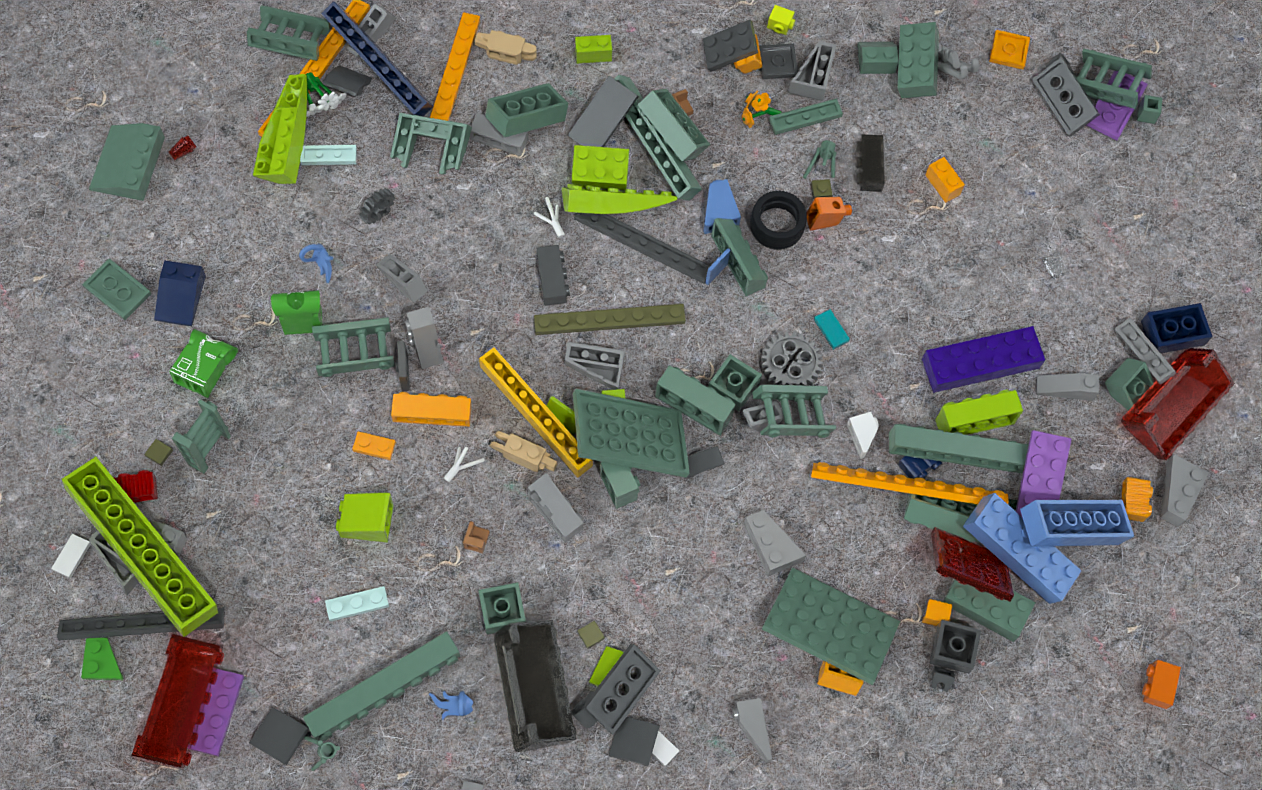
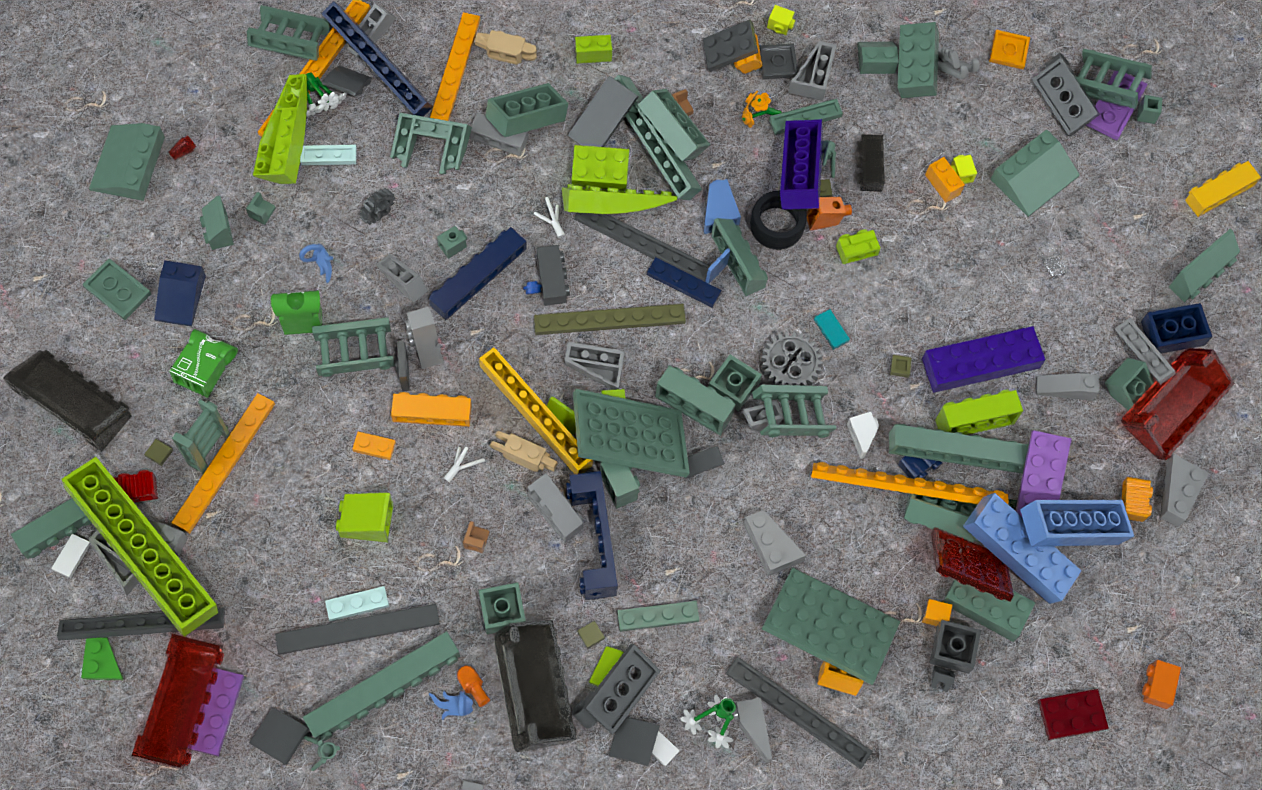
none -> clear smoke windscreen [3,350,132,452]
none -> sand green brick [11,498,92,559]
none -> light orange plate [171,393,275,534]
none -> sand green slope [200,196,234,250]
none -> sand green panel [246,192,276,225]
none -> dark grey tile [275,604,440,655]
none -> dark blue brick [429,227,527,320]
none -> sand green brick [437,226,467,259]
none -> orange arm [457,665,490,707]
none -> blue plate [523,281,542,294]
none -> dark blue plate [566,471,618,600]
none -> sand green plate [617,601,699,632]
none -> dark blue plate [647,257,721,308]
none -> plant [680,695,736,749]
none -> dark grey tile [726,656,873,769]
none -> dark purple brick [780,119,823,209]
none -> lime brick [836,229,880,265]
none -> olive plate [890,355,912,378]
none -> neon yellow brick [951,155,977,184]
none -> sand green slope [990,129,1080,217]
none -> dark red plate [1038,689,1109,741]
none -> sand green slope [1169,228,1240,302]
none -> yellow brick [1185,161,1261,217]

